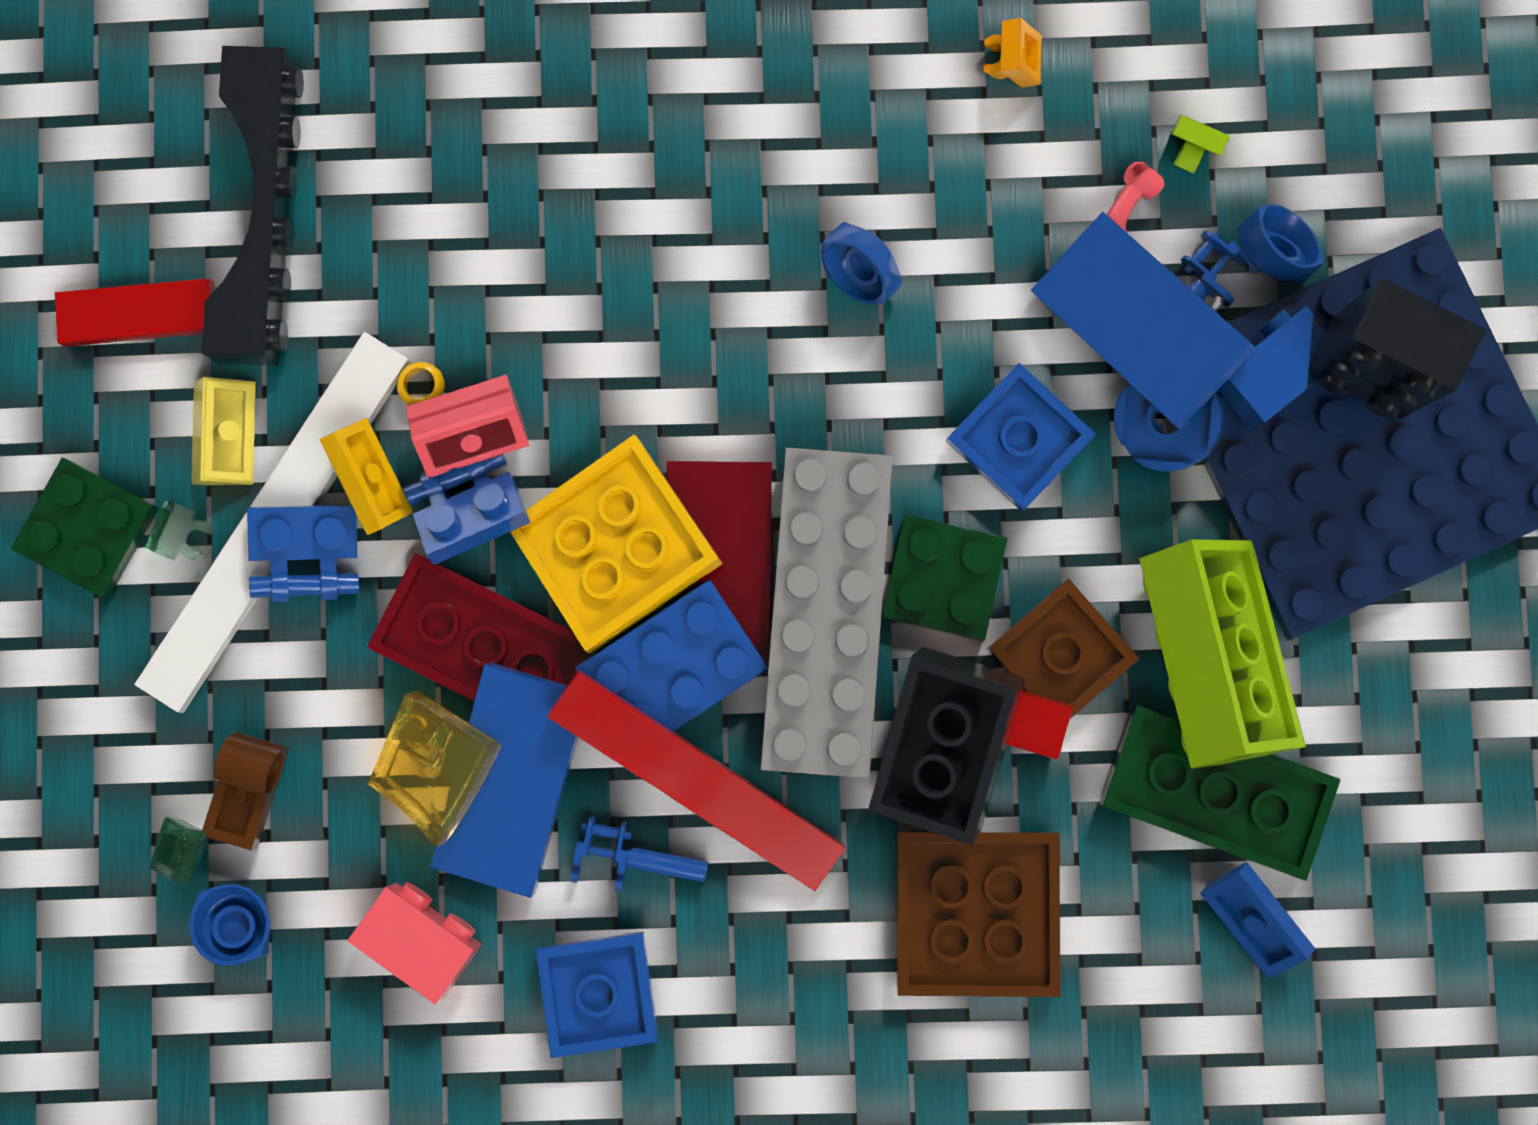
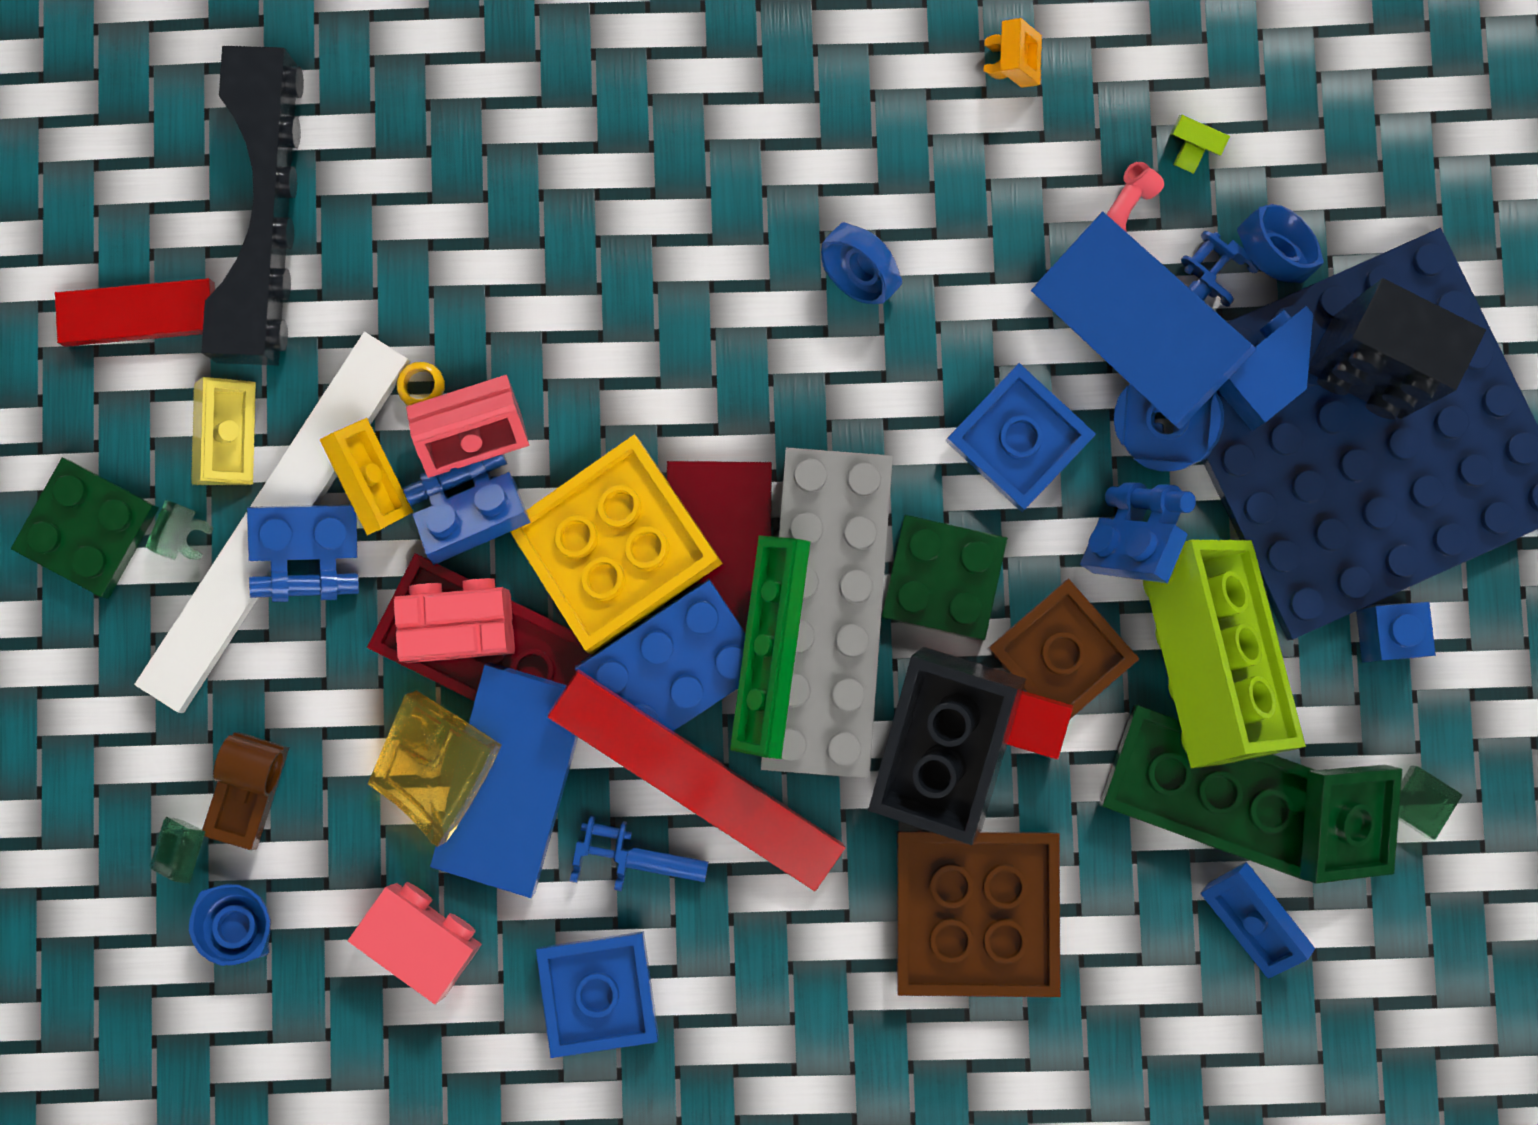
none -> coral brick [394,578,515,663]
none -> green tile [730,535,811,759]
none -> blue plate [1080,482,1196,583]
none -> dark green plate [1300,765,1403,884]
none -> blue brick [1356,602,1436,663]
none -> clear green tile [1399,766,1463,840]

